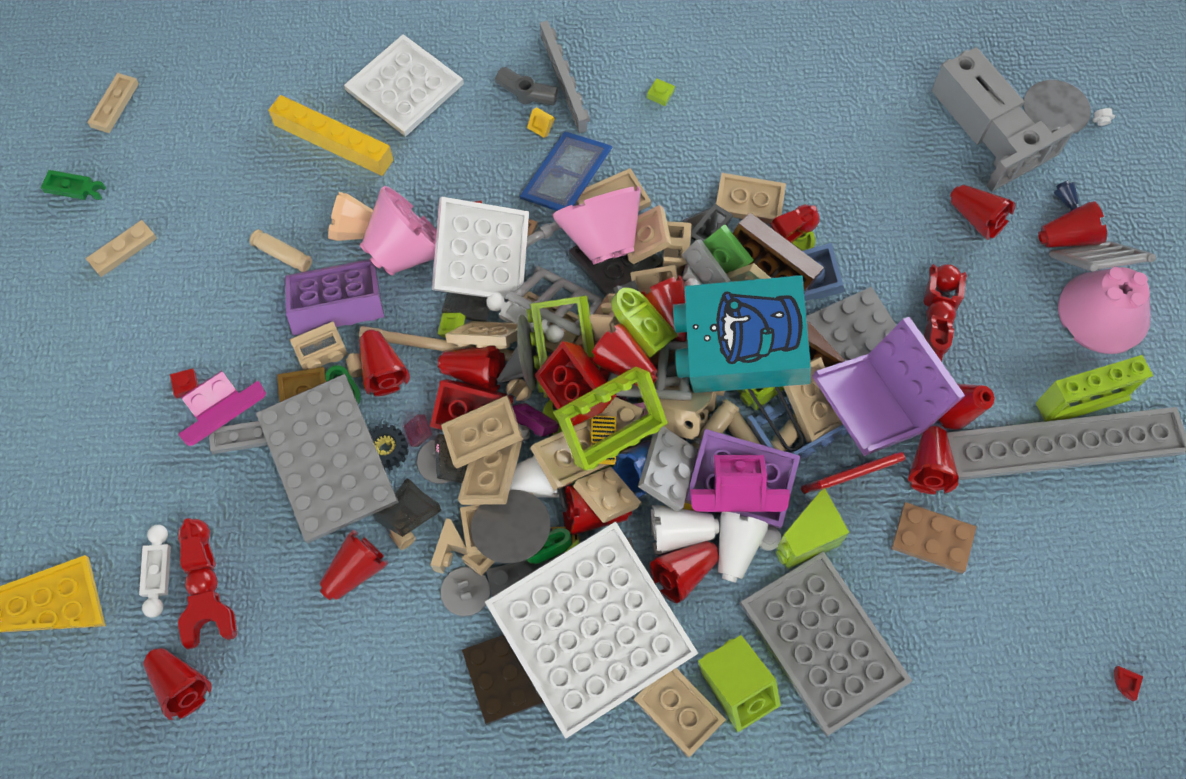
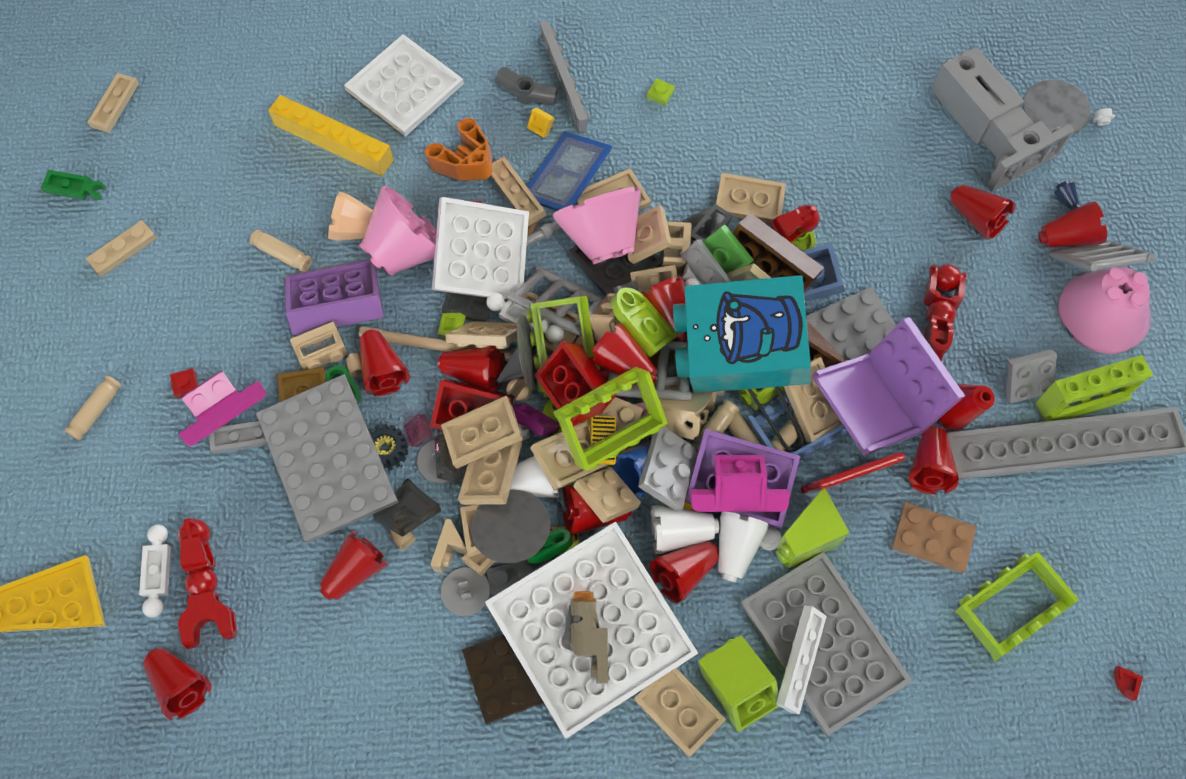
none -> tan axle [64,376,121,441]
none -> orange connector [425,118,492,180]
none -> tan plate [491,157,546,226]
none -> dark tan plate [563,591,608,684]
none -> white plate [776,605,827,715]
none -> lime window [955,551,1079,662]
none -> light grey plate [1006,349,1057,404]

